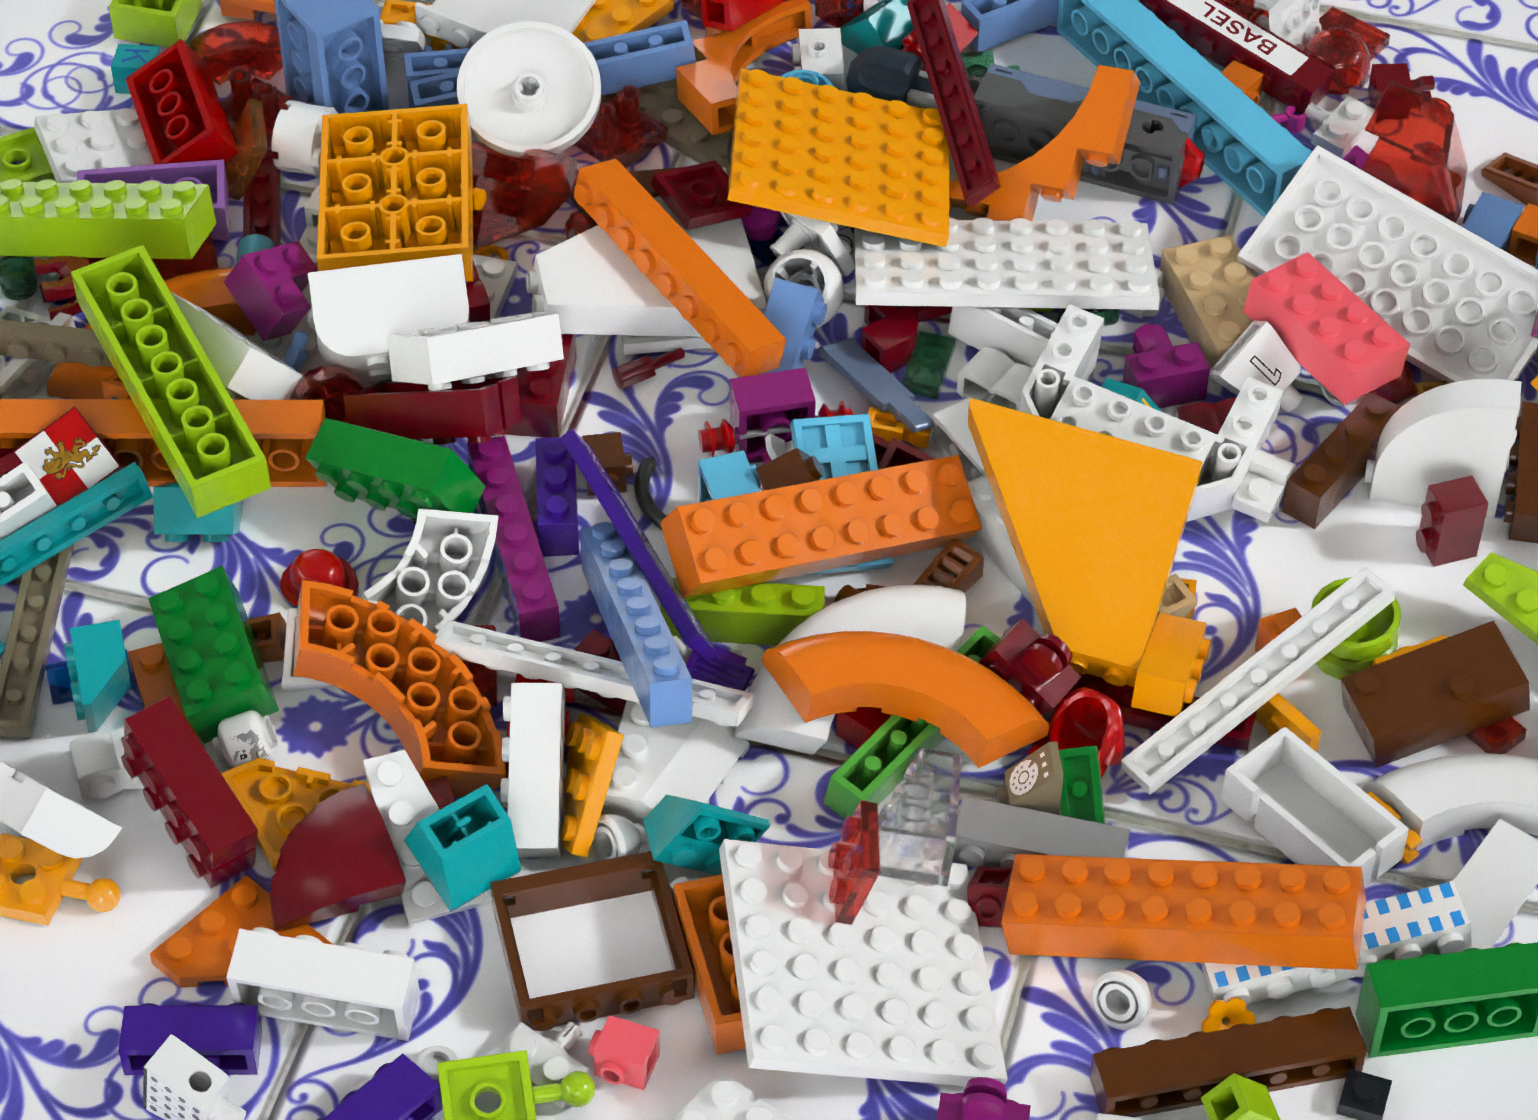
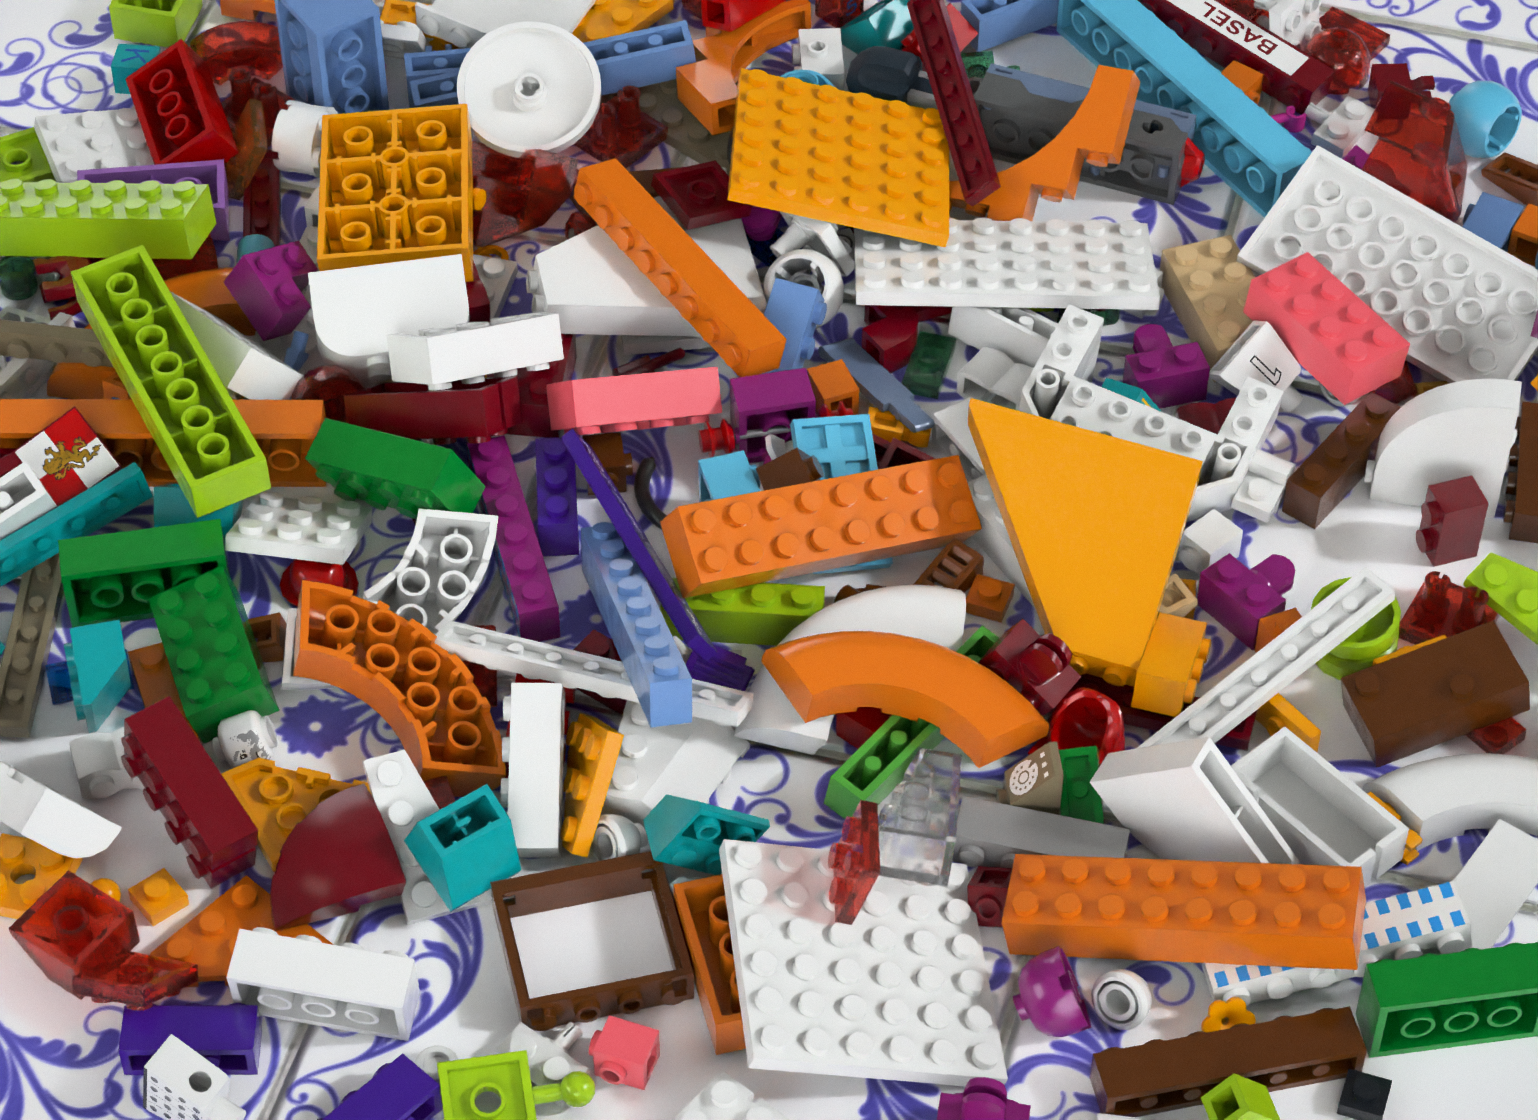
none -> clear red slope [8,870,140,1000]
none -> green brick [58,519,230,628]
none -> clear red plate [72,951,198,1010]
none -> light orange plate [128,868,189,926]
none -> white plate [225,492,372,565]
none -> coral brick [546,367,722,436]
none -> orange brick [807,359,859,415]
none -> orange plate [966,574,1015,623]
none -> magenta cylinder [1013,946,1092,1037]
none -> white brick [1090,737,1300,864]
none -> white brick [1178,509,1243,575]
none -> magenta brick [1197,553,1296,651]
none -> clear red plate [1399,571,1500,645]
none -> medium azure wheel [1444,81,1522,158]

